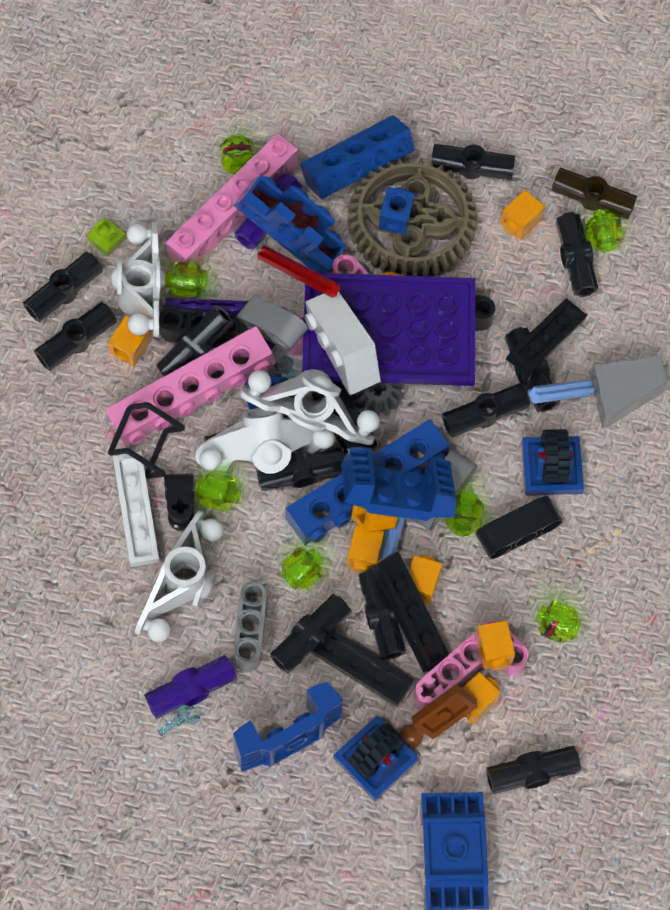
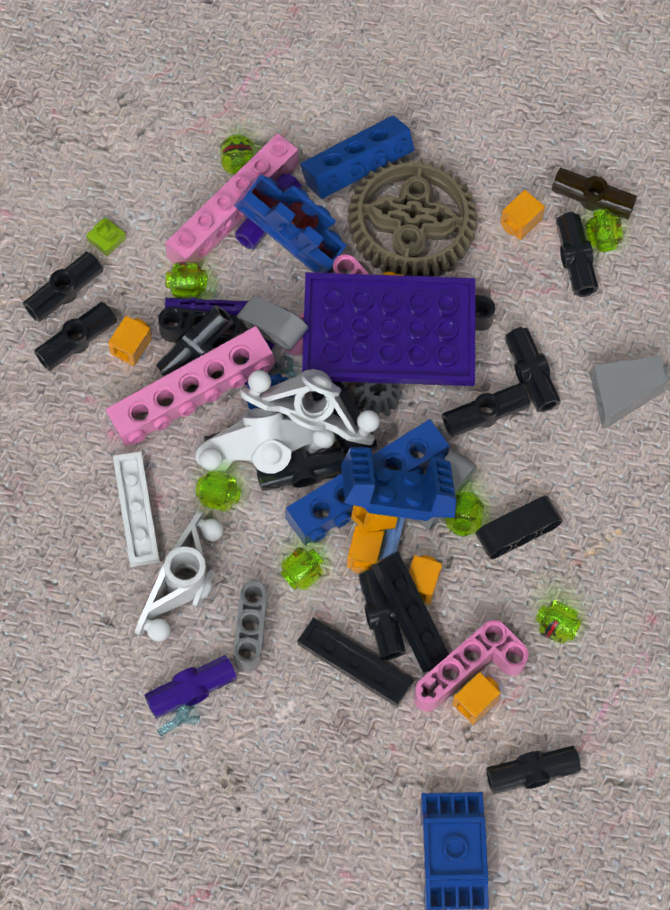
black piece [108,402,185,479] -> none
white piece [111,222,165,337] -> none
black piece [164,473,195,531] -> none
blue plate [233,682,343,772] -> none
red axle [257,246,341,298] -> none
black piece [270,593,352,674] -> none
white wedge [304,291,381,395] -> none
plate [333,715,419,801] -> none
blue brick [379,187,415,235] -> none
dark orange plate [399,684,478,748] -> none
black piece [431,144,515,180] -> none
light orange brick [475,621,515,671] -> none
black plate [506,298,588,377] -> none
blue plate [521,429,584,495] -> none
light blue axle [528,379,595,403] -> none

